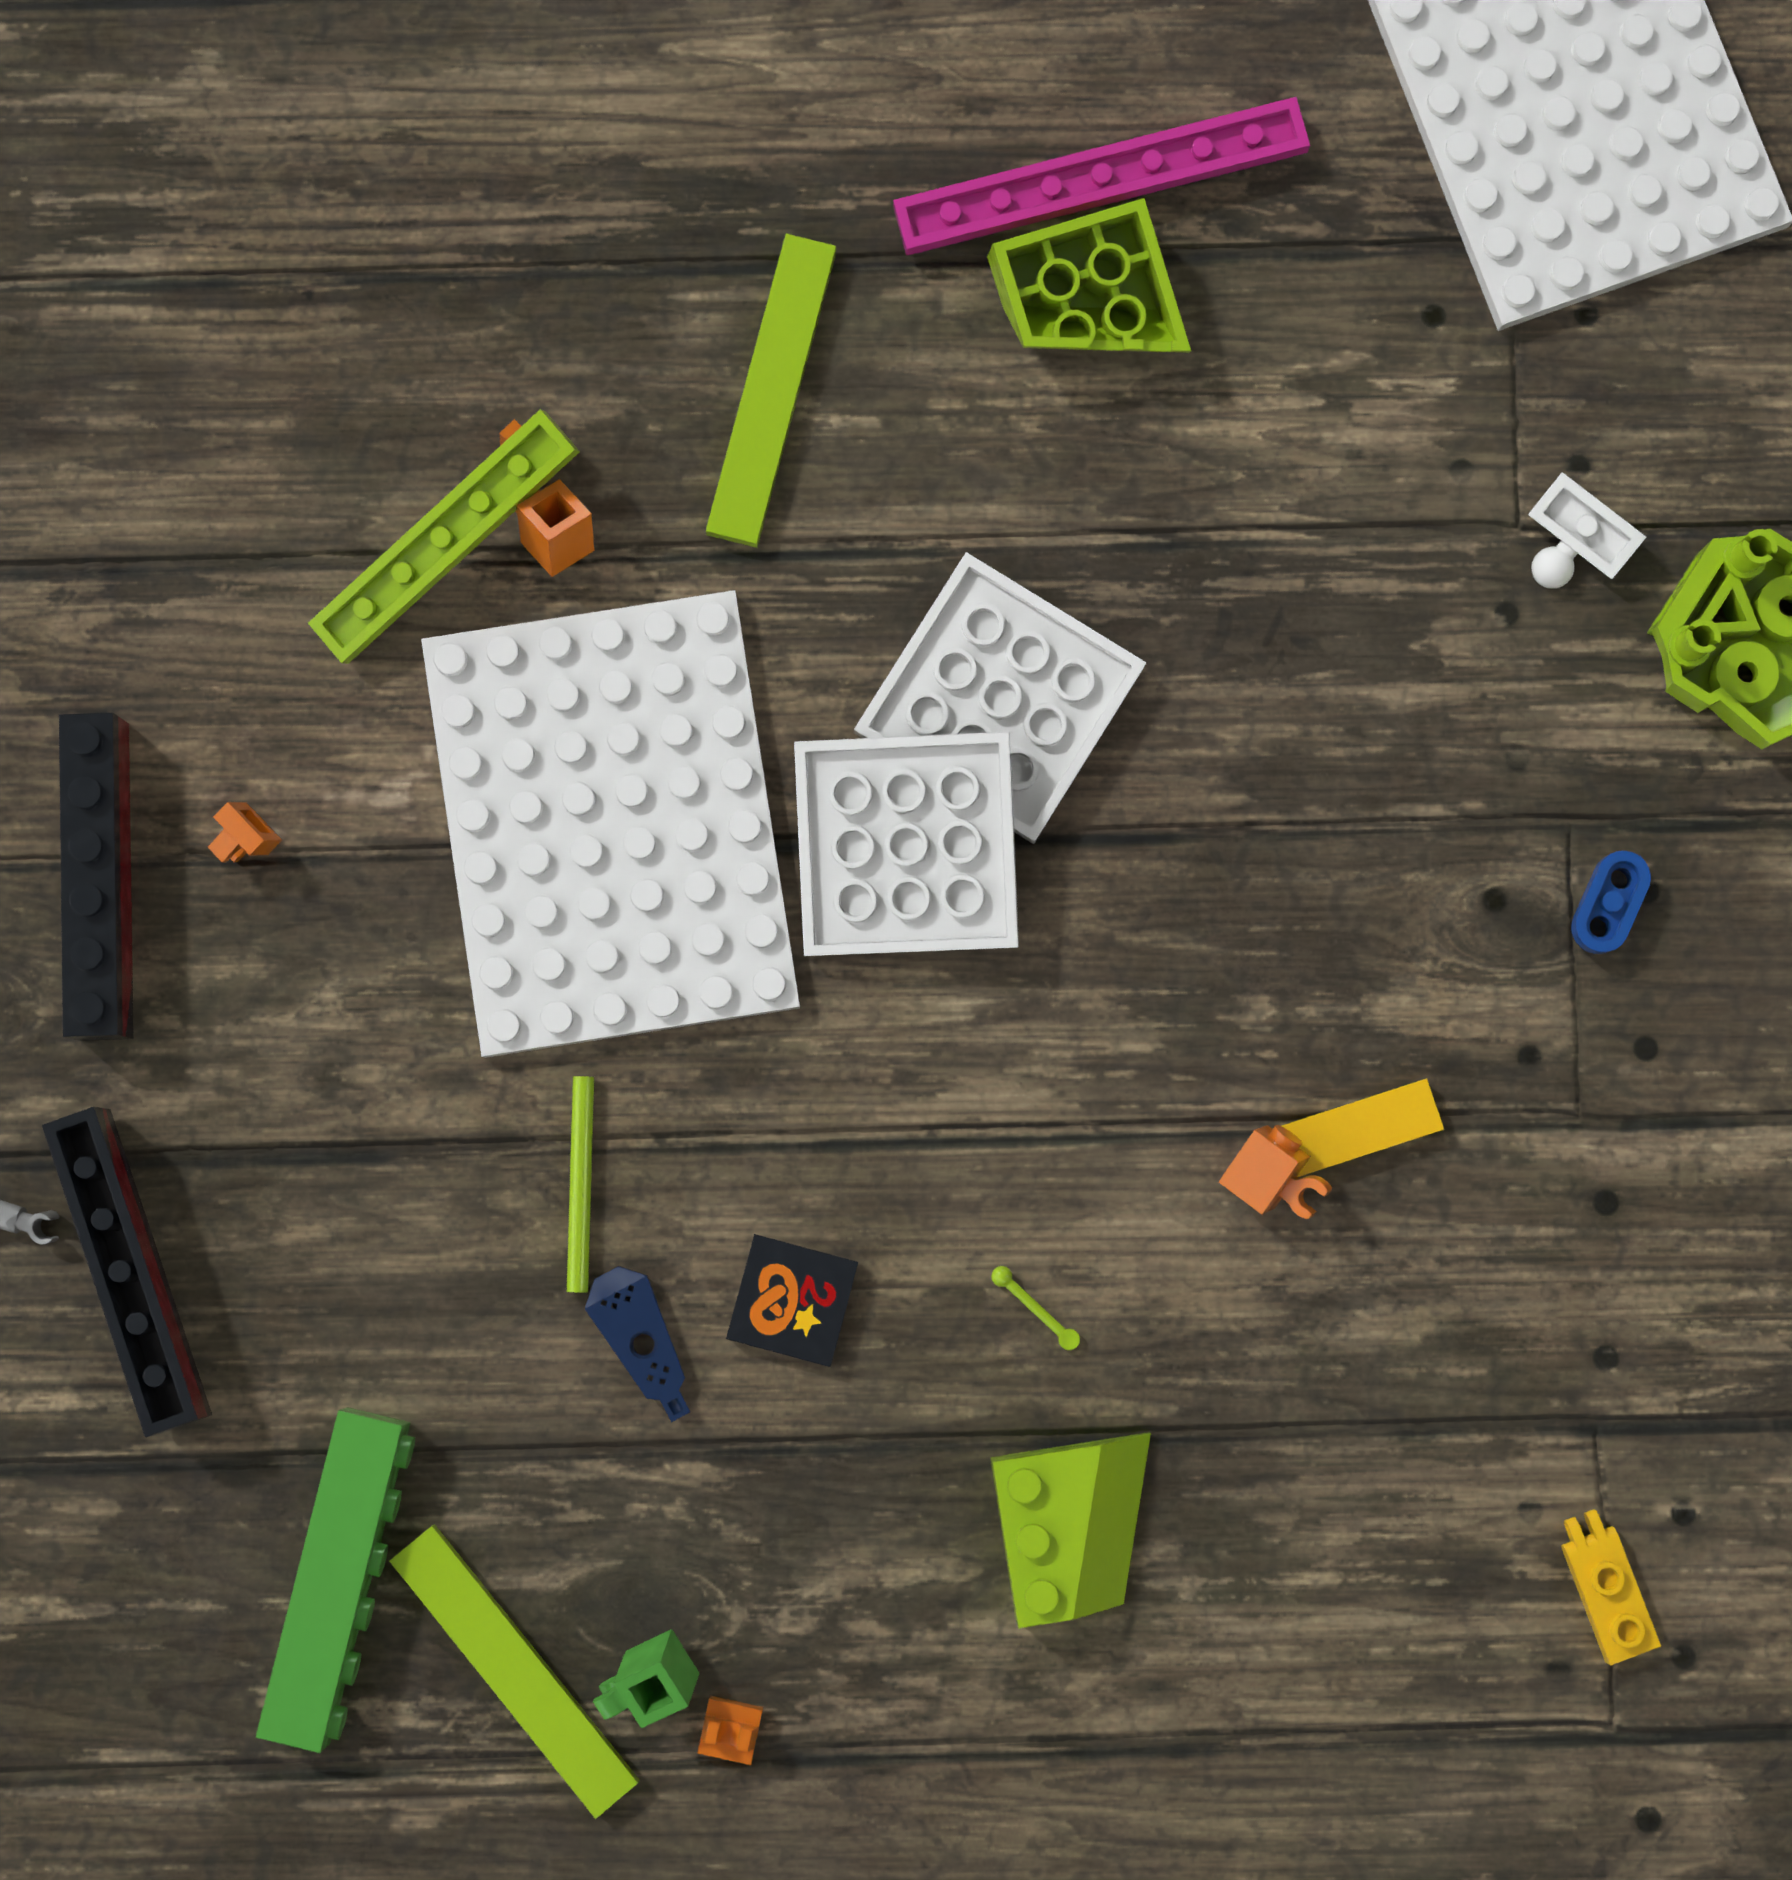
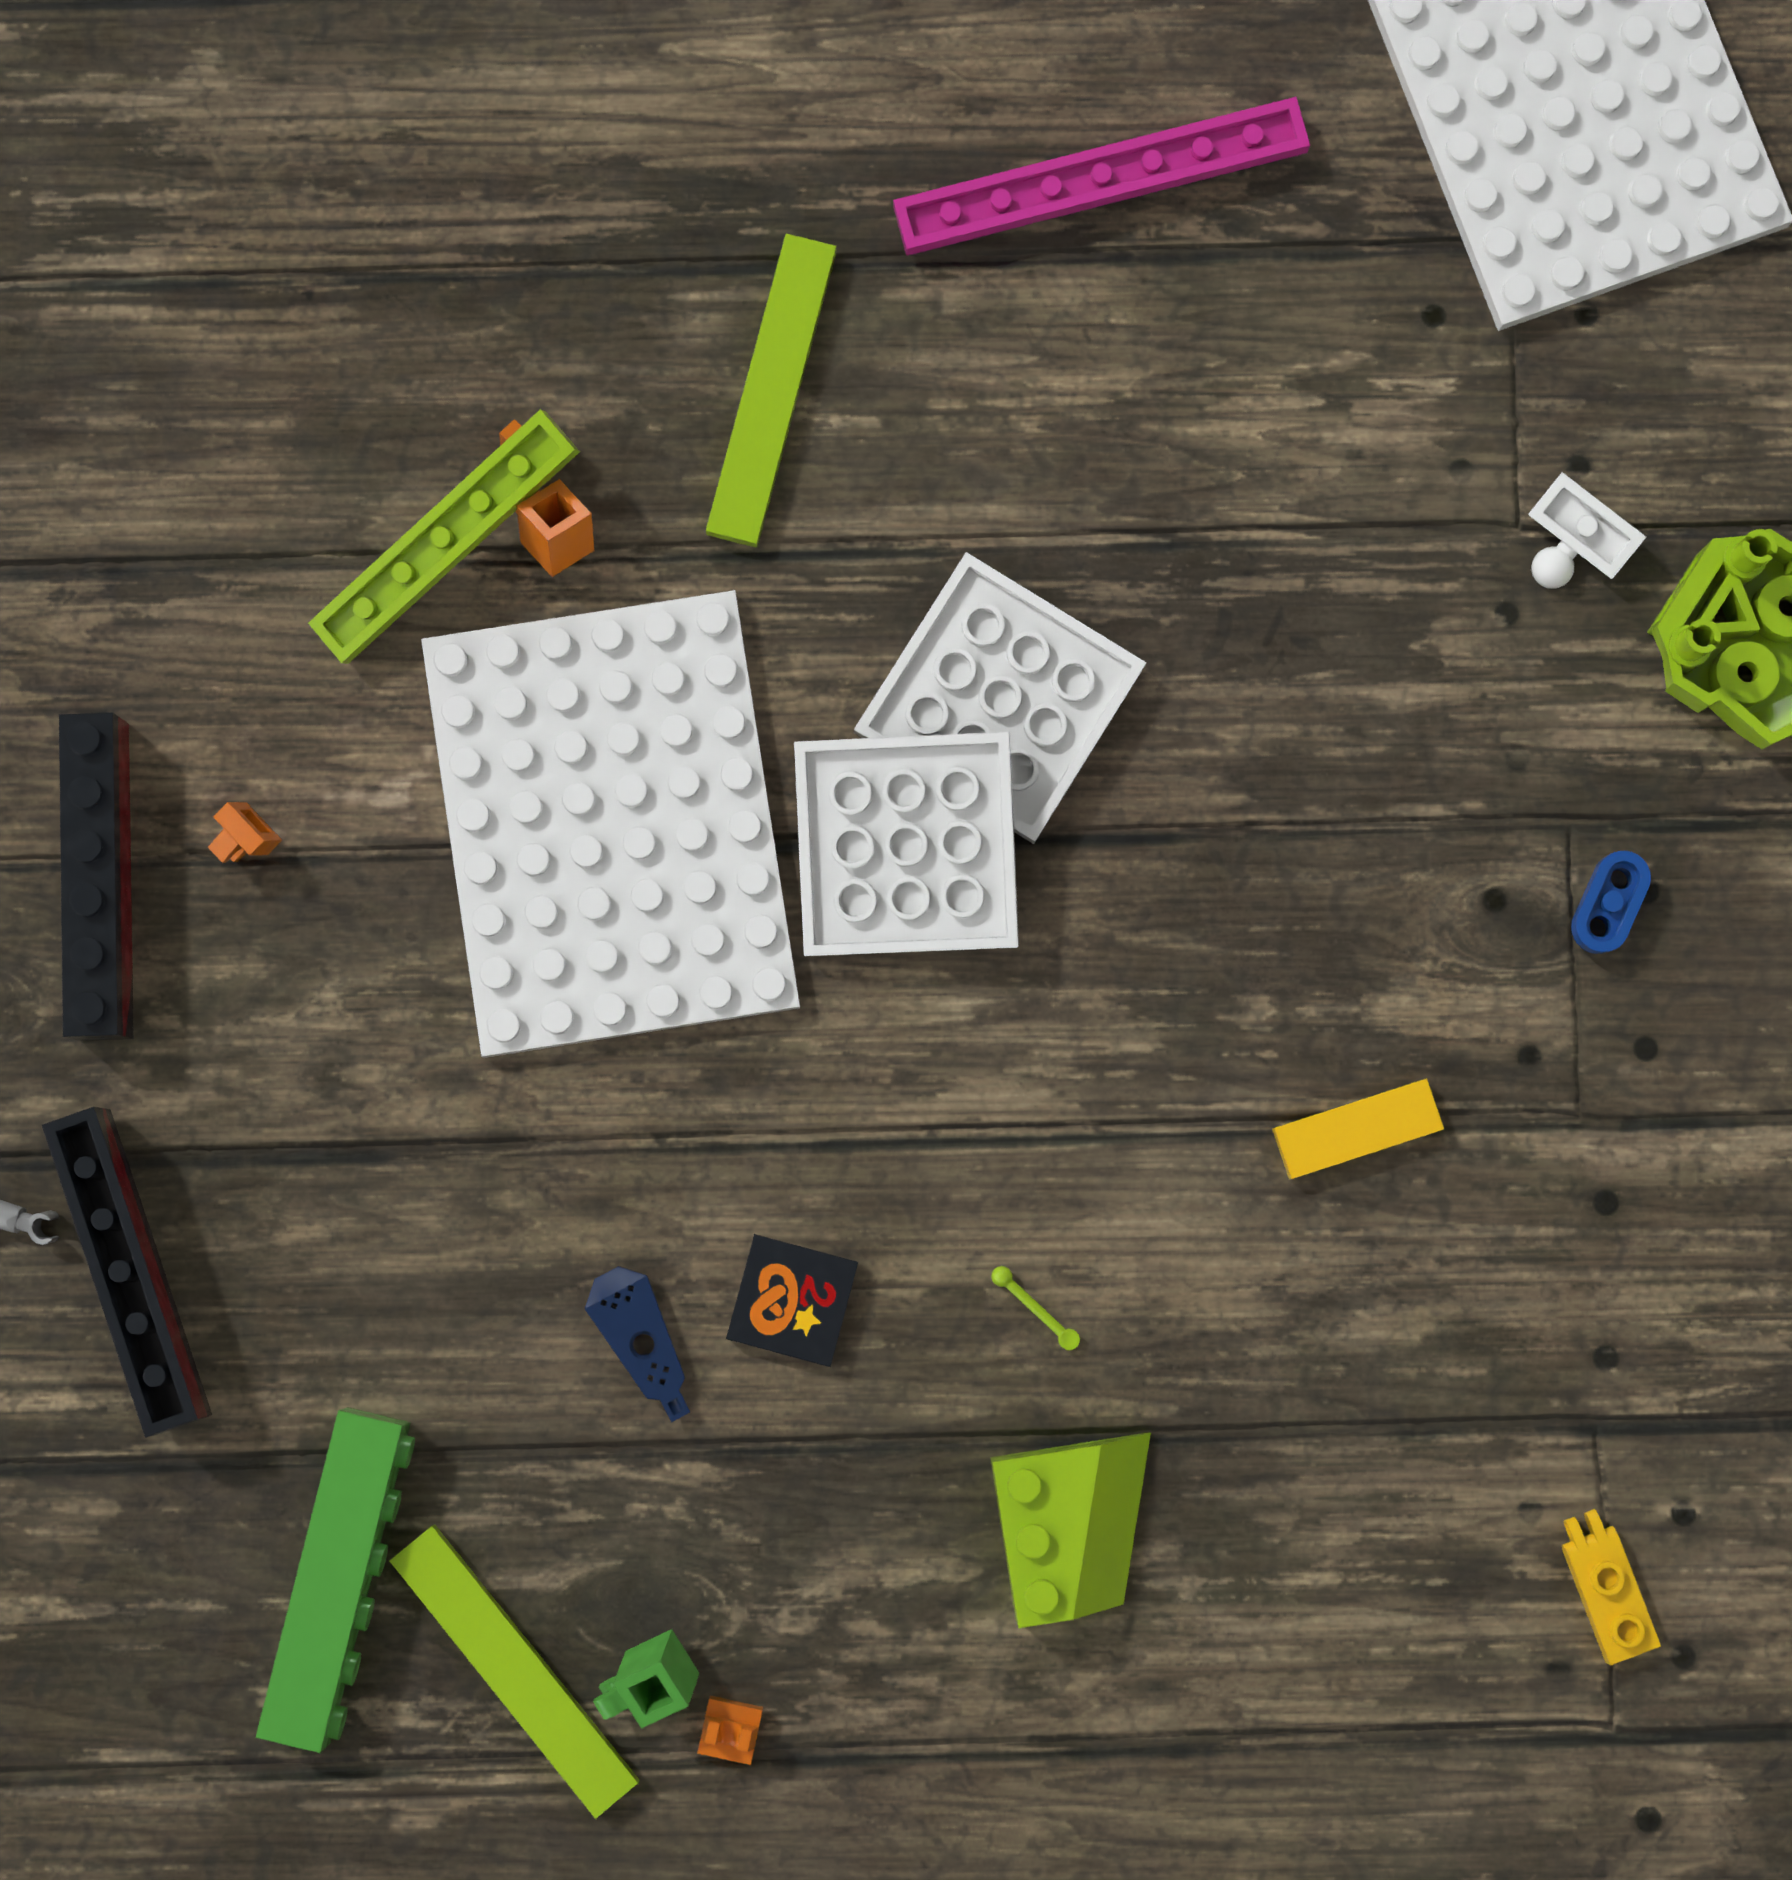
lime bar [567,1076,594,1293] -> none
lime wedge [987,198,1191,353] -> none
orange brick [1219,1125,1332,1219] -> none

